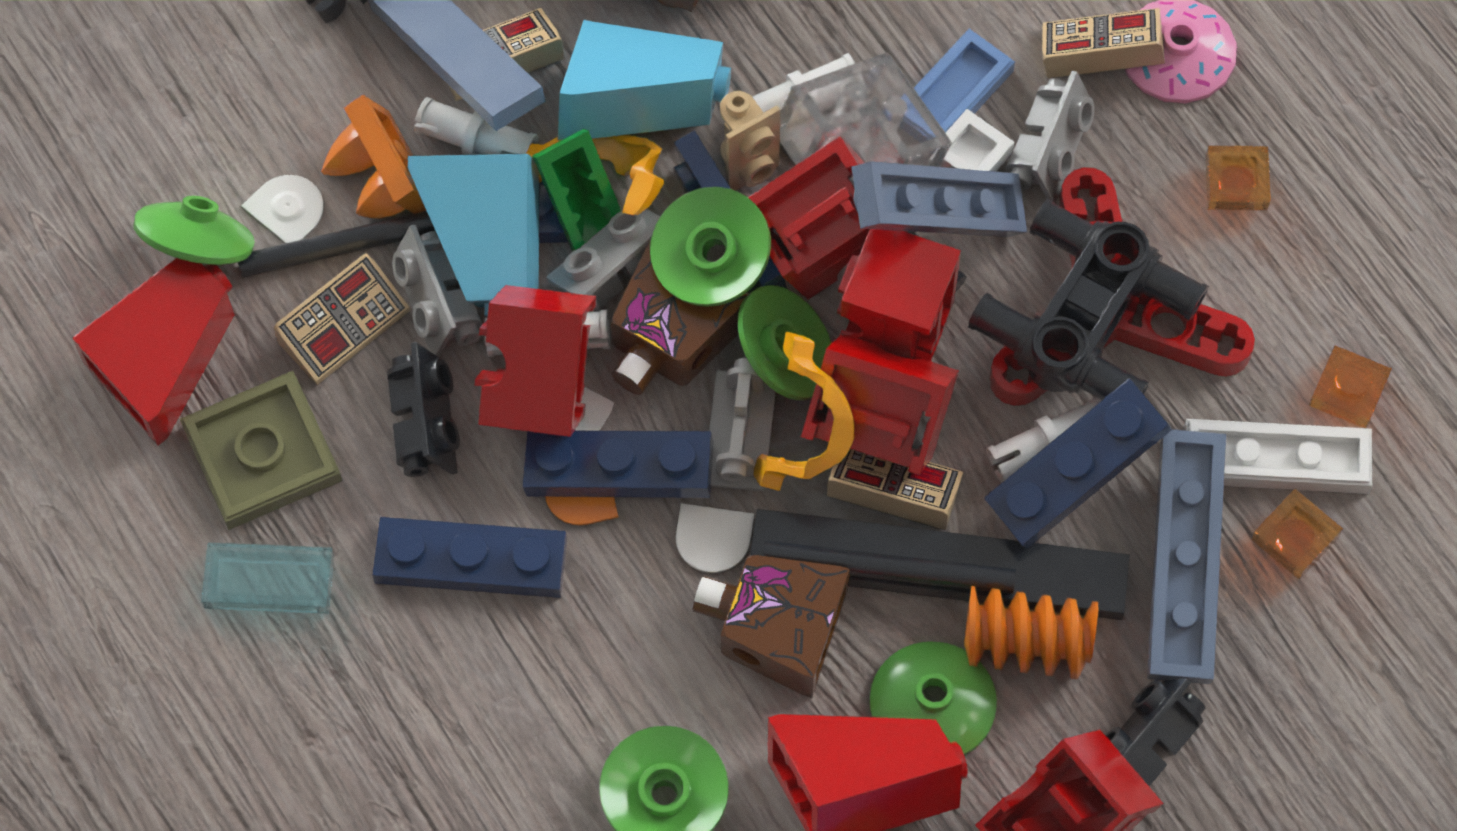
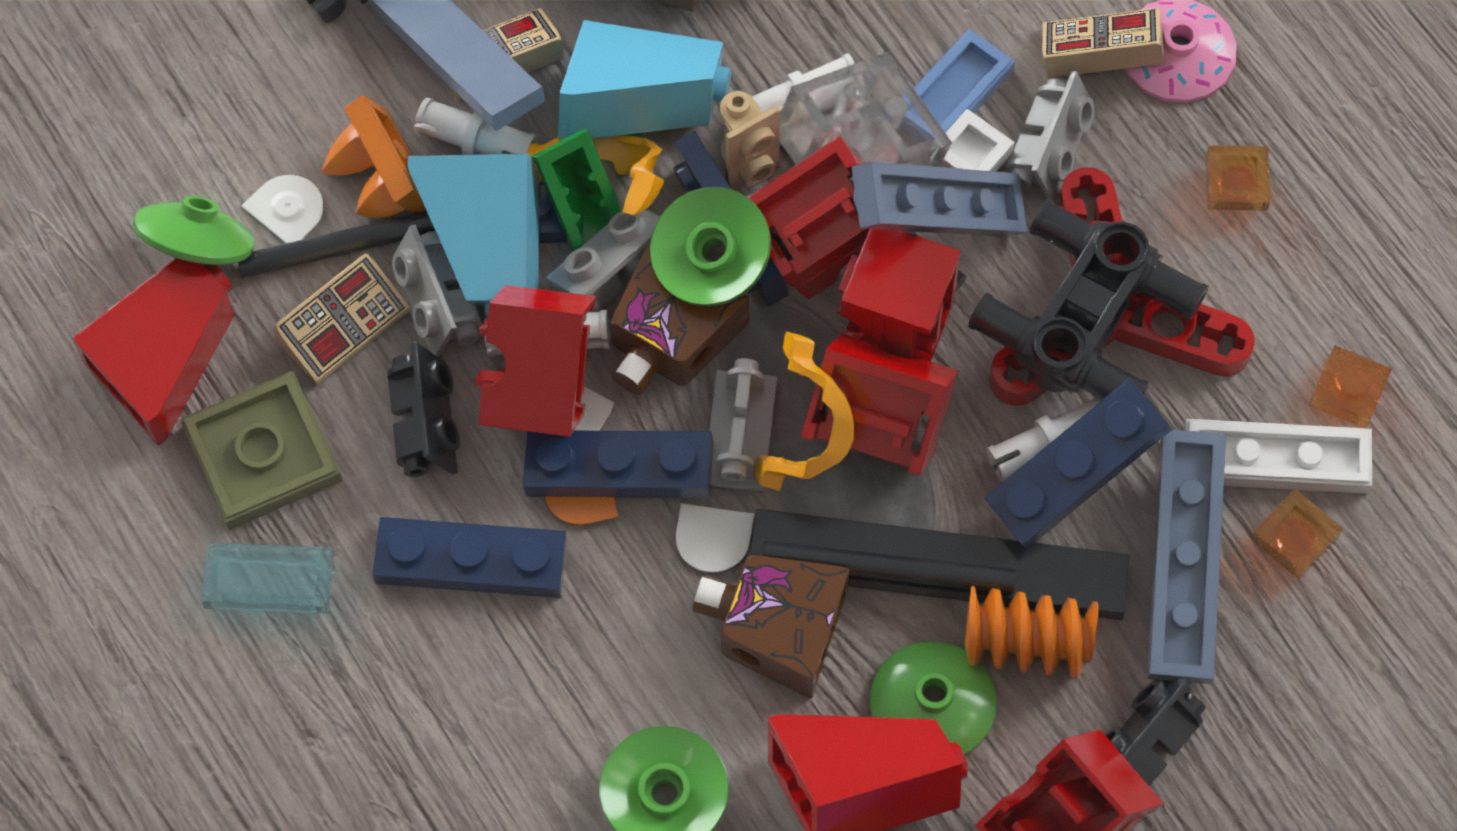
bright green dish [738,285,831,400] -> none
slope [827,449,963,530] -> none

